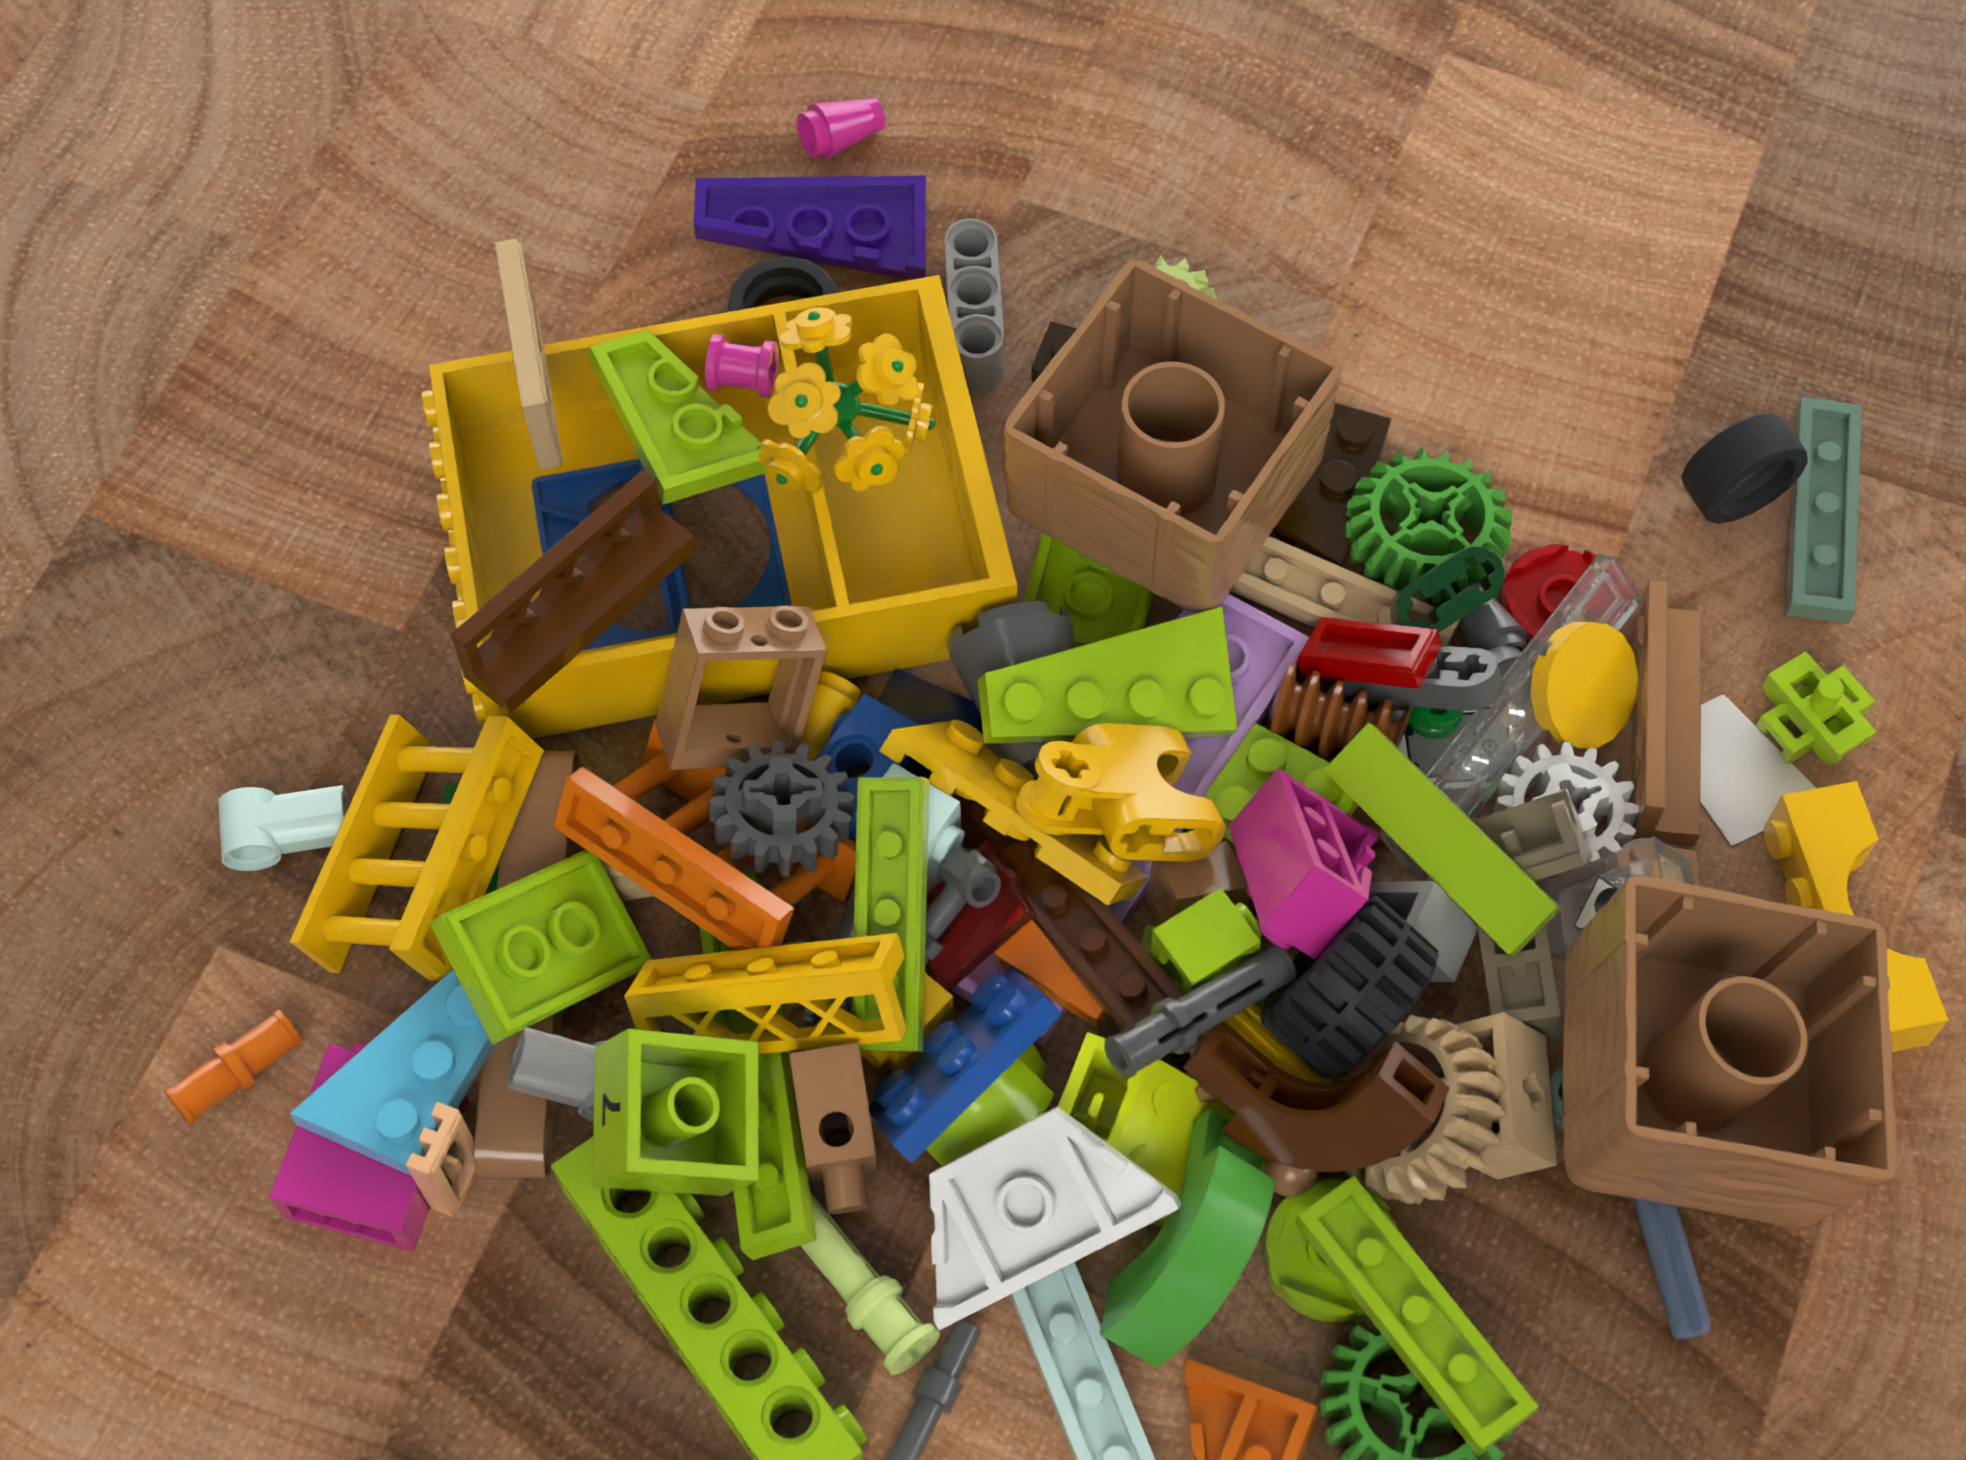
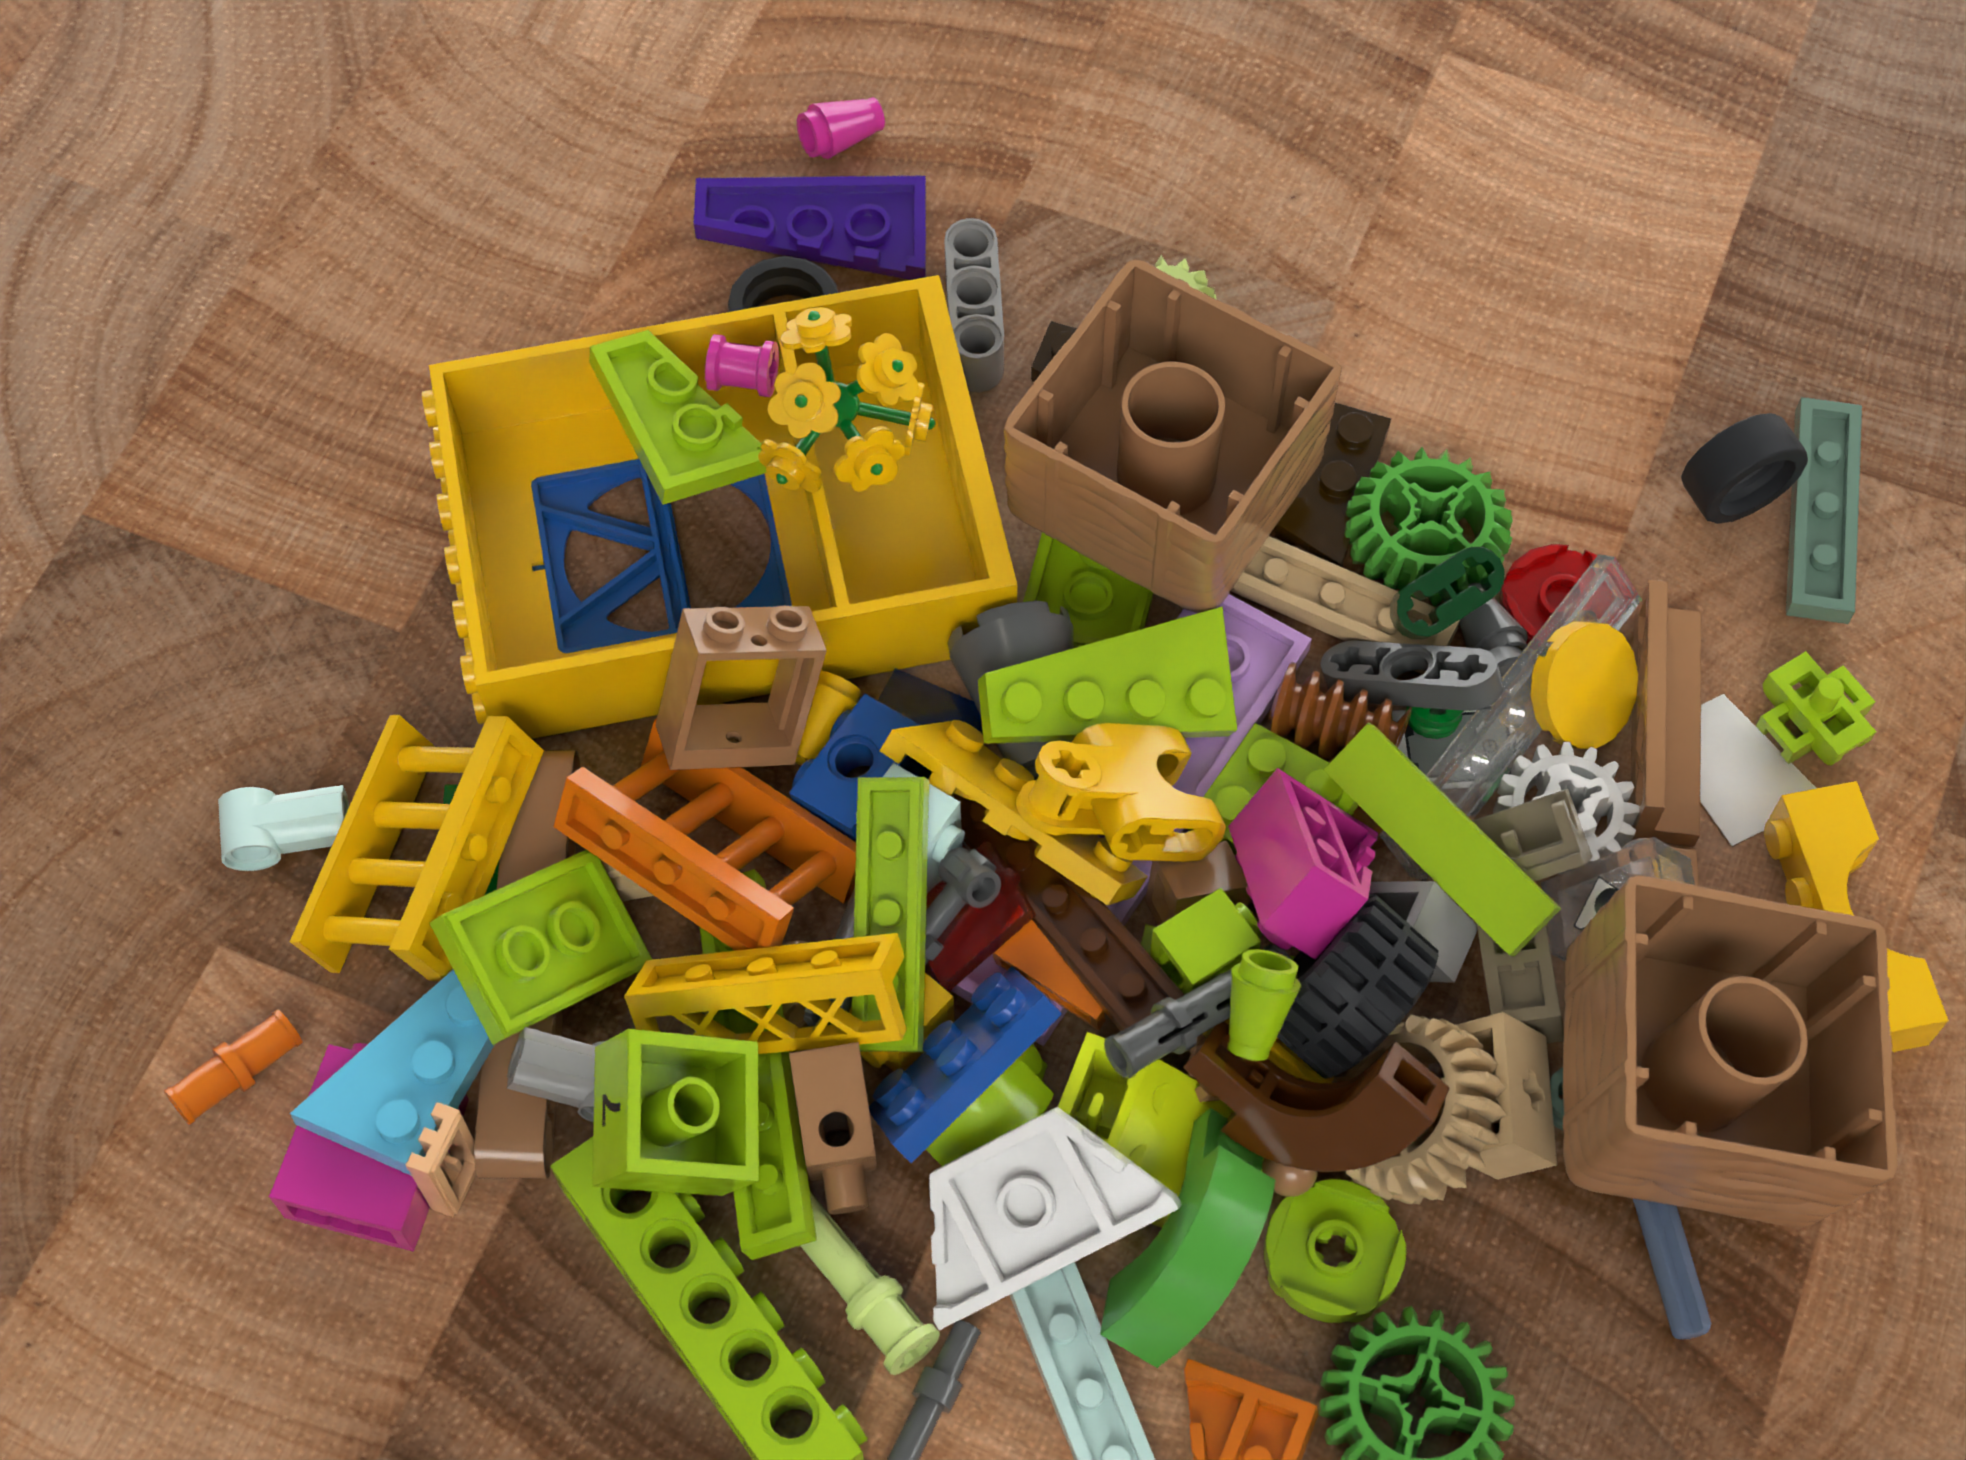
reddish brown fence [450,470,697,714] -> none
tan tile [495,239,564,470] -> none
dark grey gear [709,740,854,877] -> none
lime plate [1295,1175,1539,1456] -> none
red tile [1297,617,1442,689] -> none
none -> lime cone [1227,950,1301,1061]

